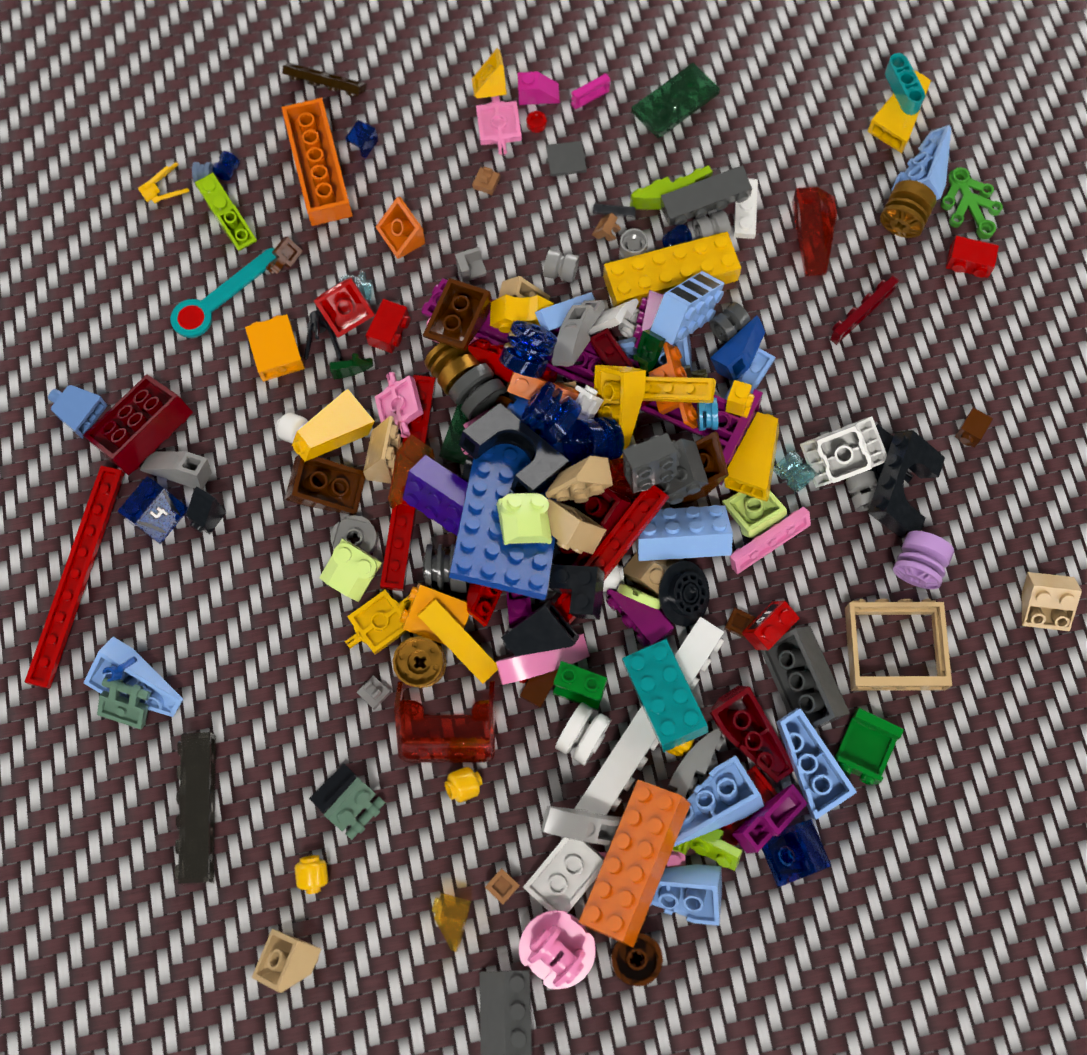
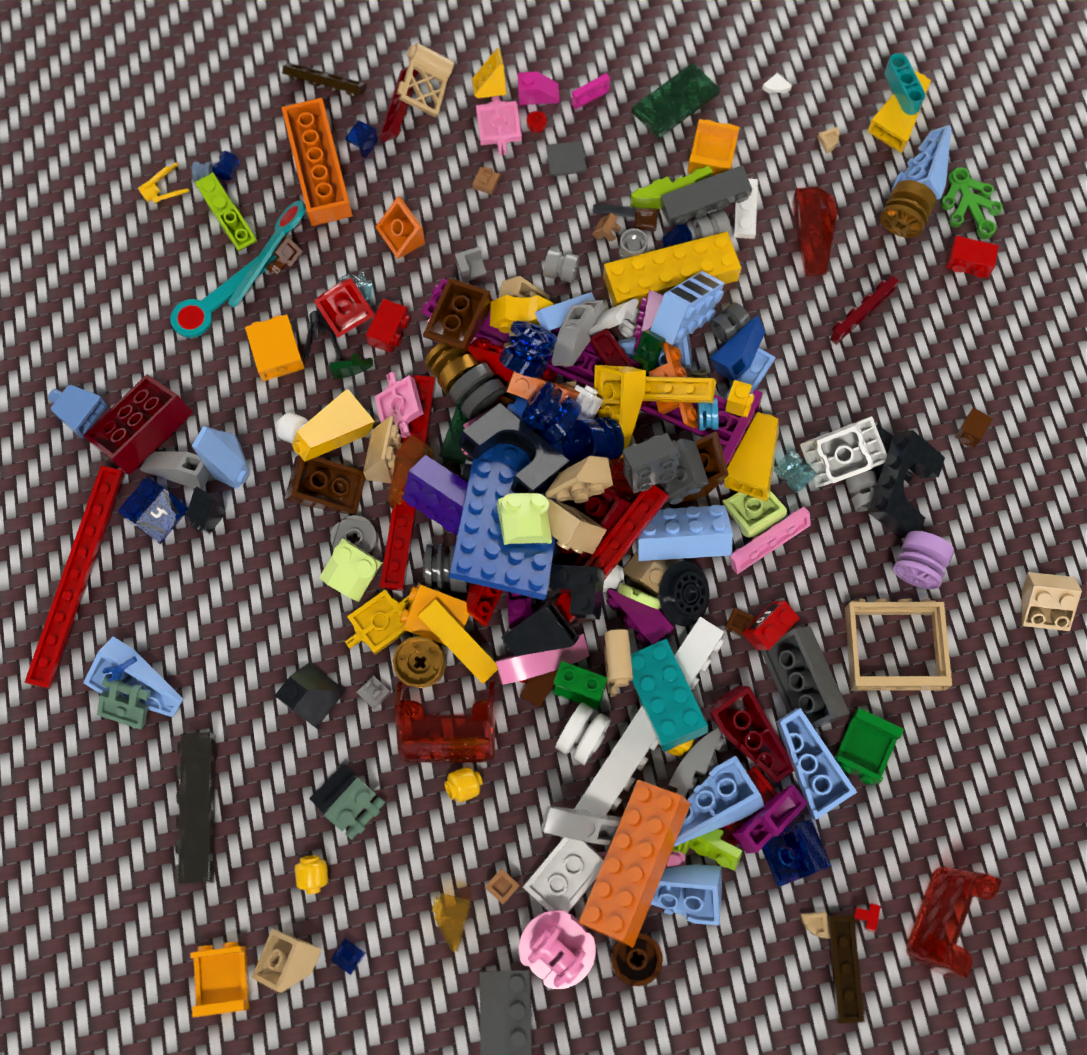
none -> light orange panel [190,942,250,1017]
none -> light blue wedge [192,426,249,489]
none -> teal piece [228,200,306,307]
none -> black slope [274,663,346,729]
none -> clear blue tile [330,938,366,975]
none -> dark red plate [379,67,418,142]
none -> tan piece [397,43,454,117]
none -> tan piece [603,630,633,697]
none -> reddish brown tile [635,208,657,231]
none -> light orange panel [687,119,740,176]
none -> white tile [762,73,792,94]
none -> tan tile [800,912,830,938]
none -> tan tile [818,127,840,154]
none -> dark brown plate [827,915,865,1023]
none -> red tile [854,903,881,933]
none -> clear red windscreen [906,866,1002,979]

